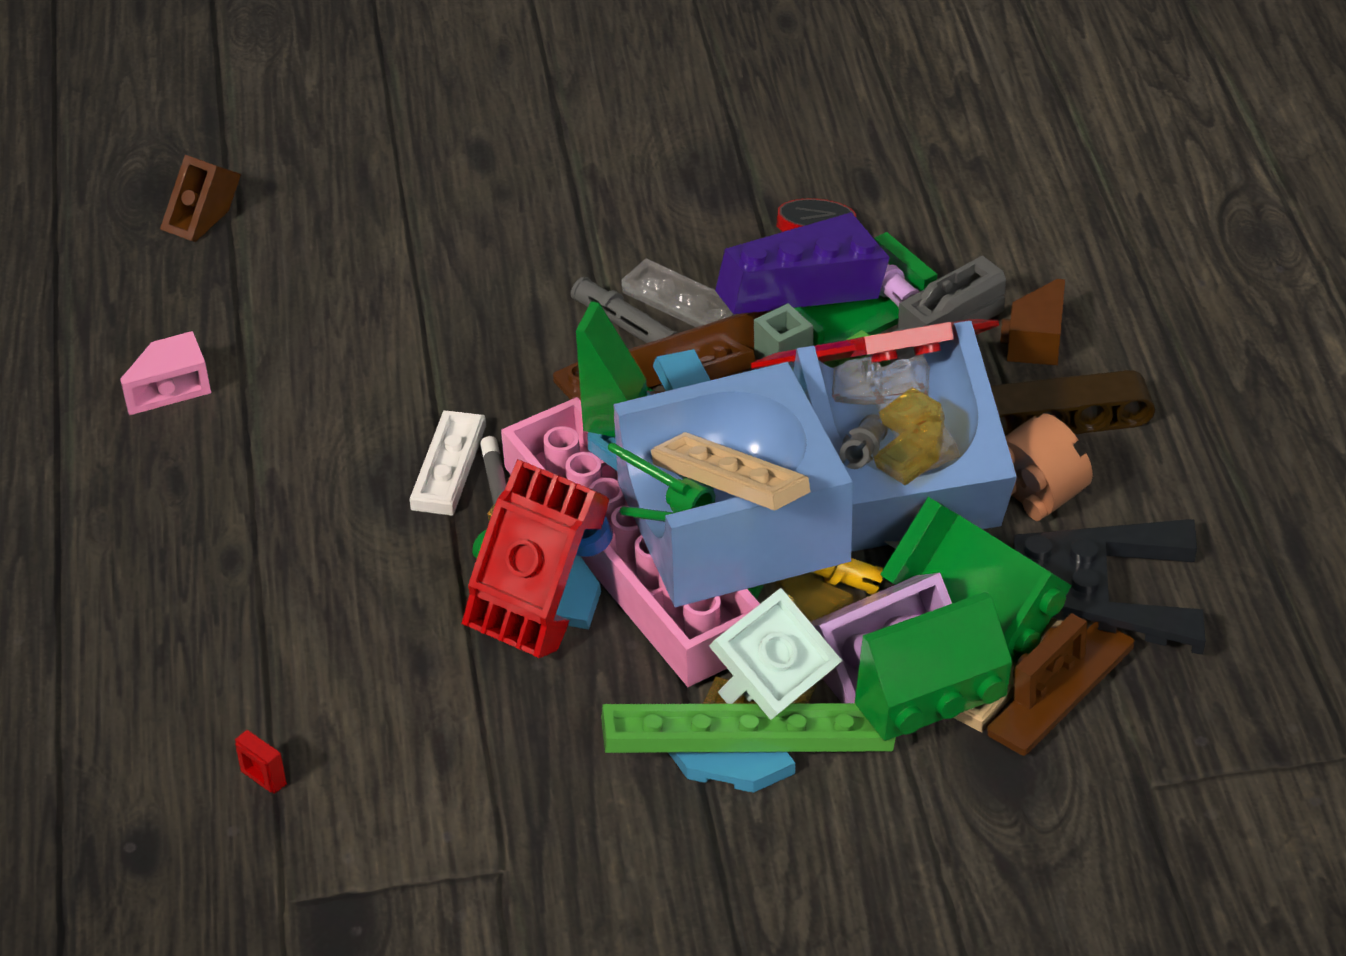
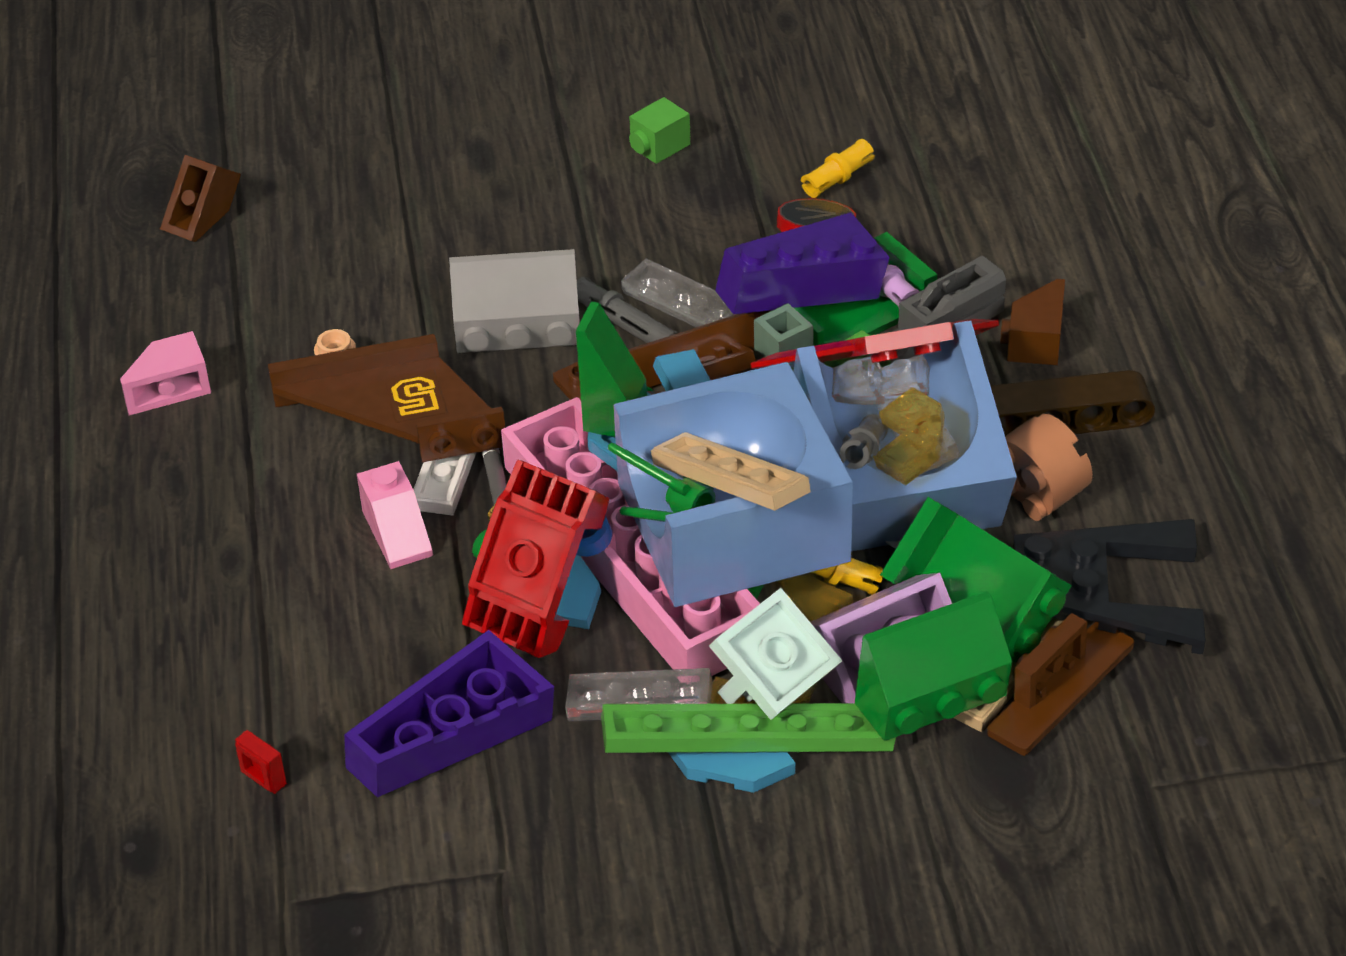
none -> reddish brown piece [268,334,505,462]
none -> light nougat plate [314,329,356,355]
none -> dark purple wedge [344,630,554,798]
none -> bright pink slope [357,461,433,569]
none -> light grey slope [449,249,580,353]
none -> clear plate [565,668,712,721]
none -> bright green brick [629,97,690,164]
none -> yellow pin [801,139,875,198]

